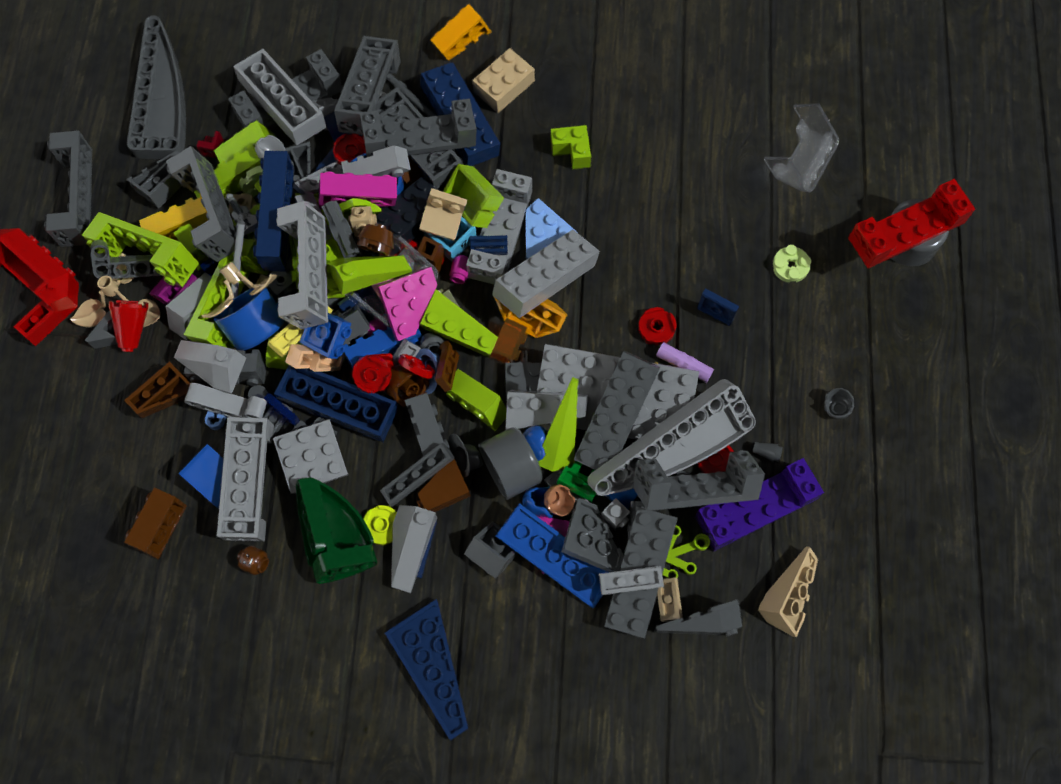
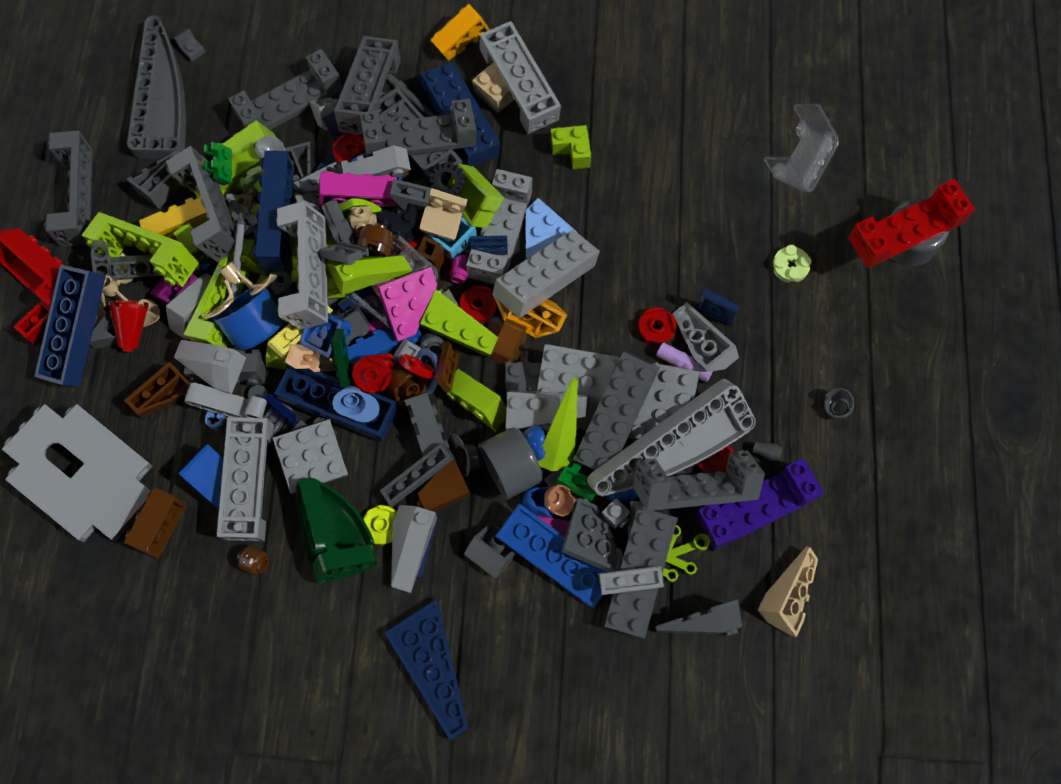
dark red panel [196,131,224,158] -> none
light grey brick [233,49,326,145] -> none
tan plate [657,577,683,622] -> none
none -> light grey panel [2,404,153,542]
none -> dark blue brick [34,264,106,387]
none -> dark grey slope [171,29,205,62]
none -> green plate [204,142,232,185]
none -> dark grey plate [320,242,369,265]
none -> dark green plate [330,329,352,388]
none -> medium blue piece [333,386,380,422]
none -> dark grey slope [390,179,431,211]
none -> black tyre [430,162,466,195]
none -> red plate [460,286,497,323]
none -> light grey plate [480,21,561,134]
none -> light grey wedge [673,302,739,372]

